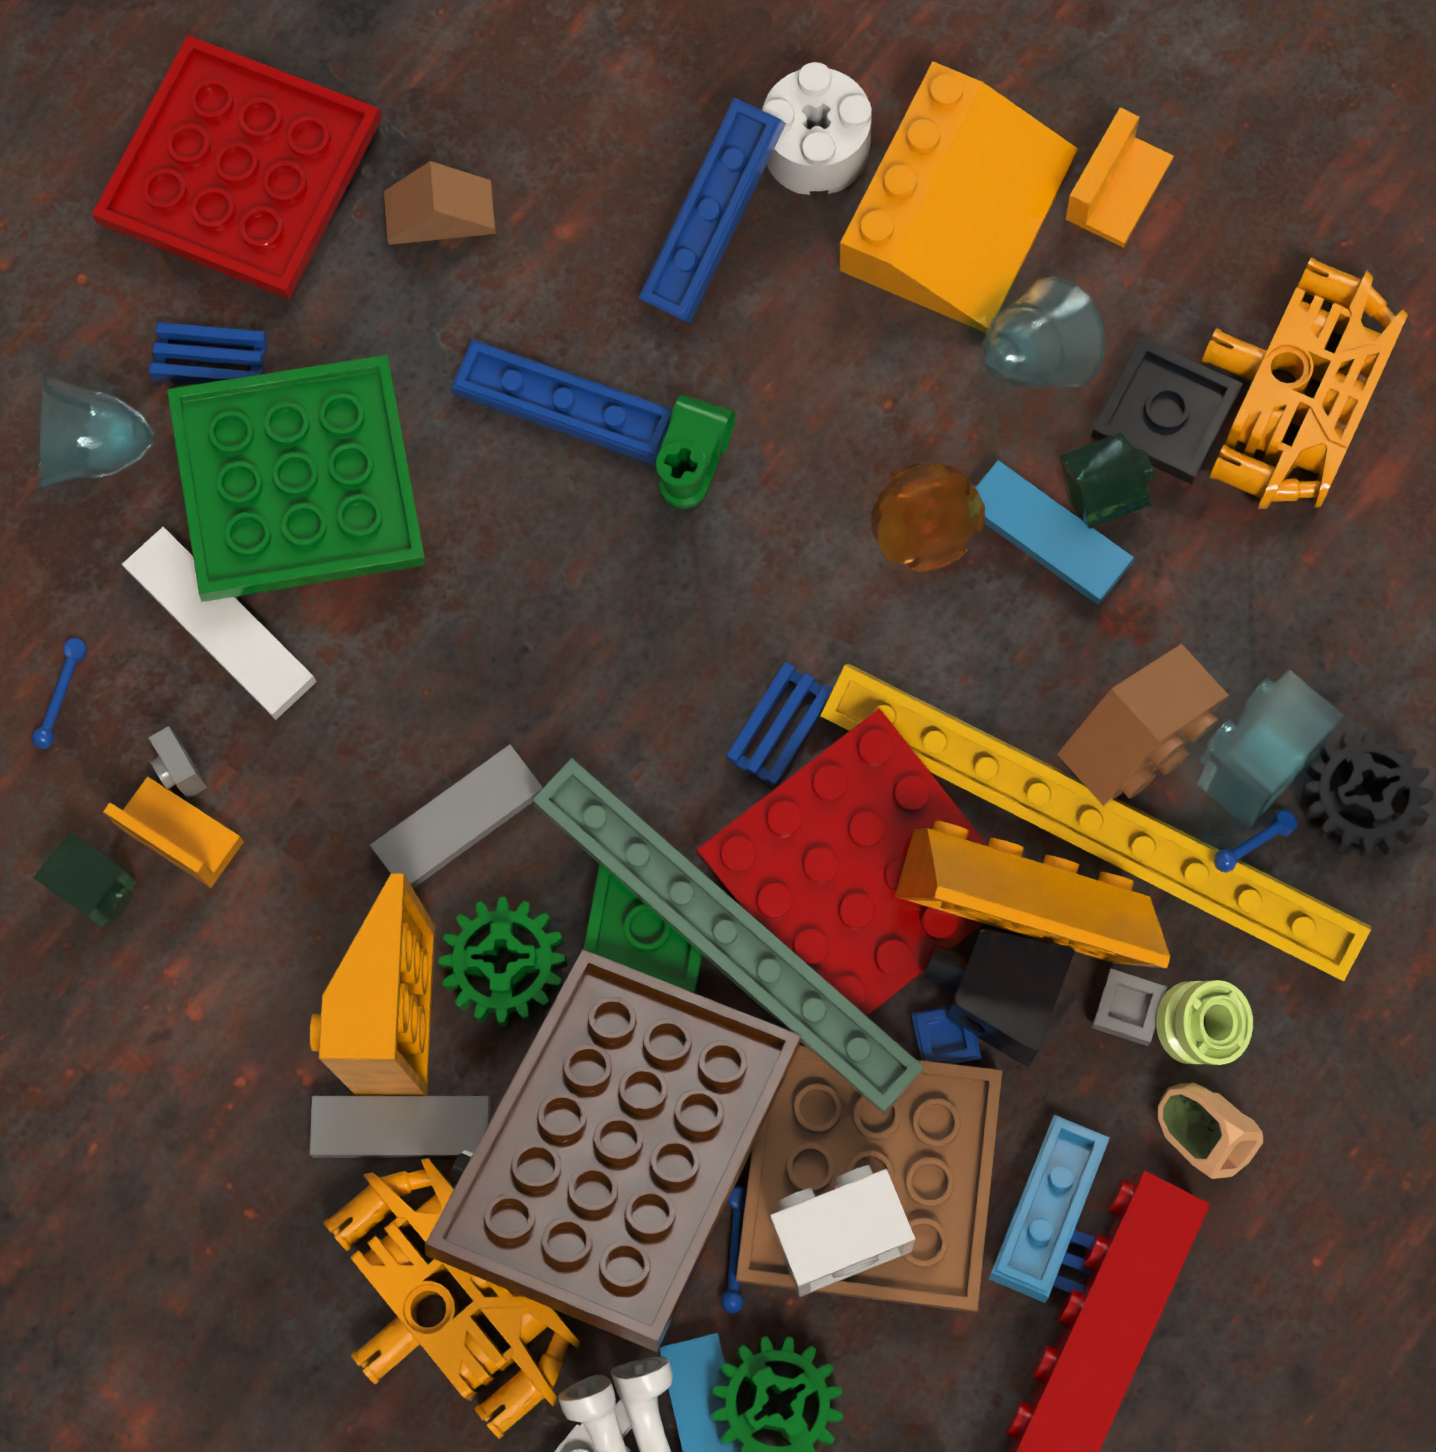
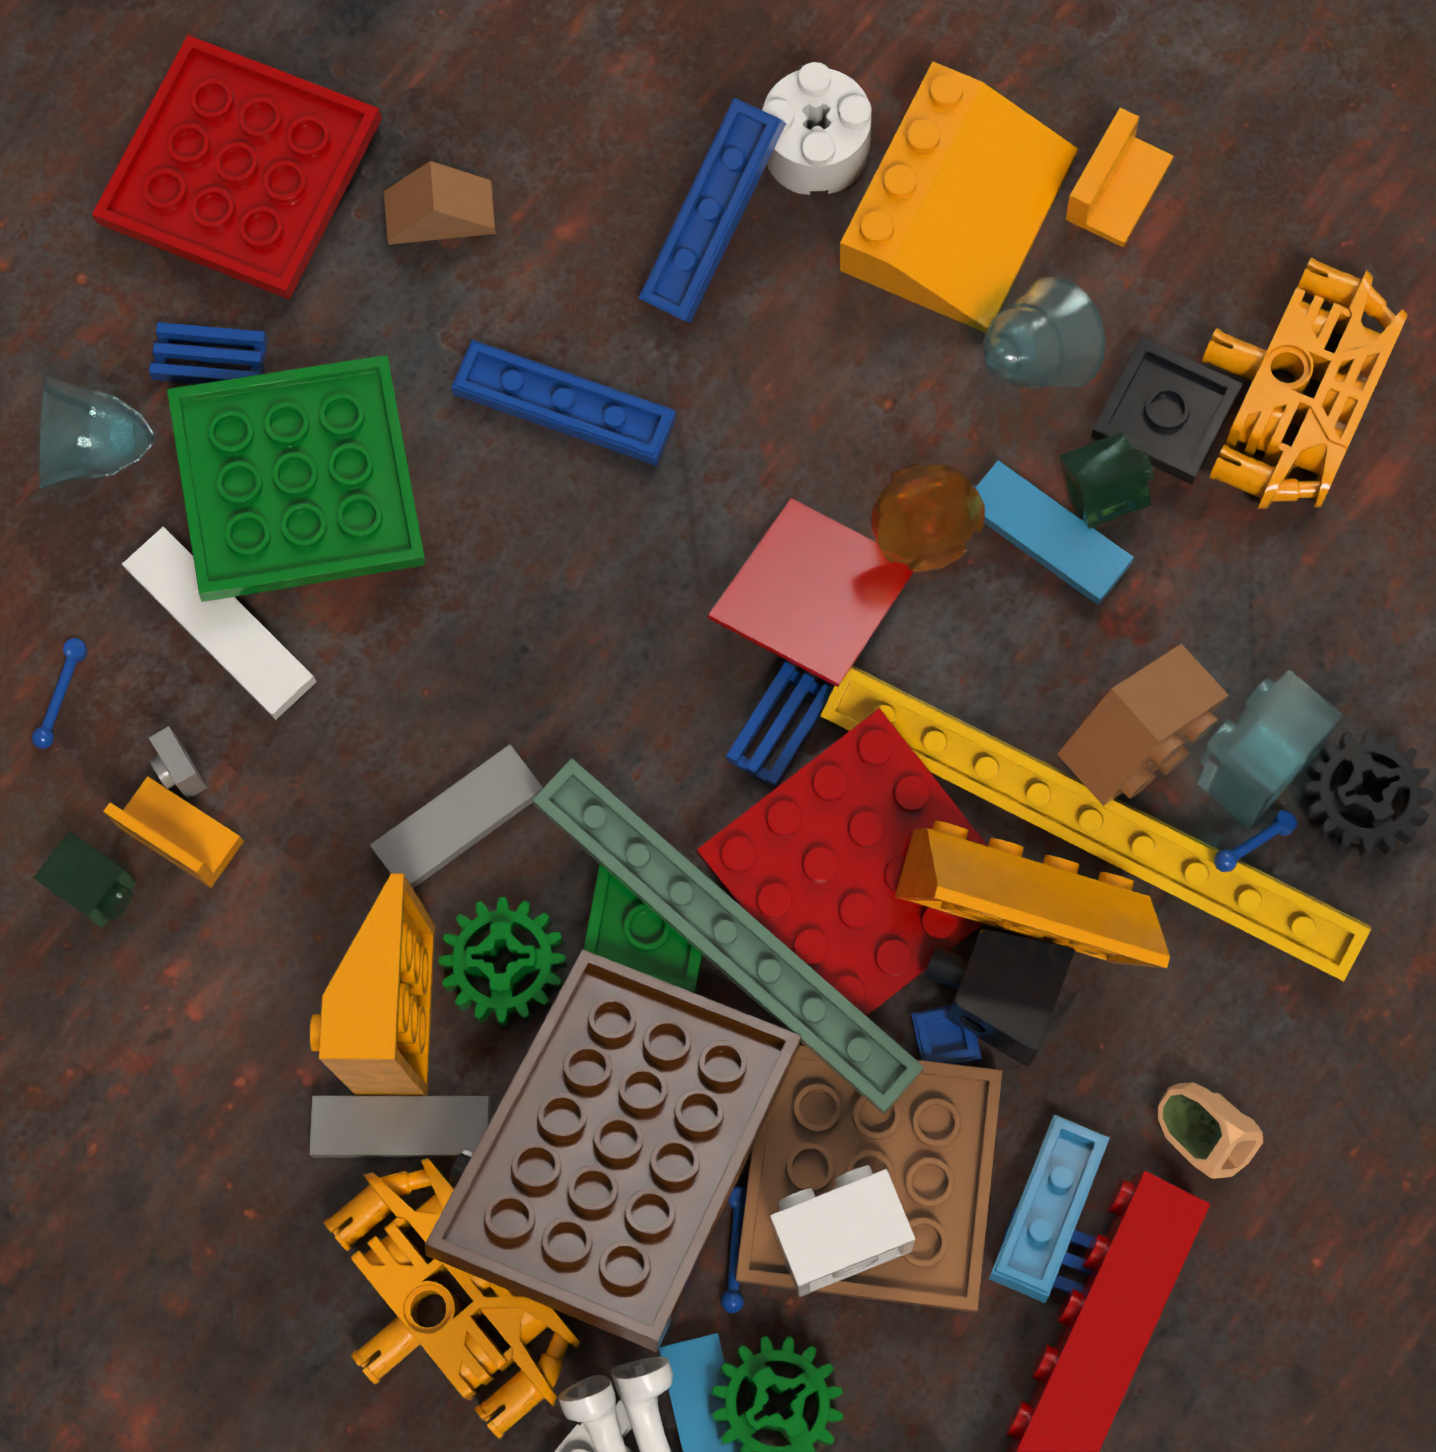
green piece [656,394,736,509] -> none
light grey plate [1091,969,1167,1046] -> none
yellowish green wheel [1156,980,1253,1065] -> none
none -> piece [708,498,918,687]

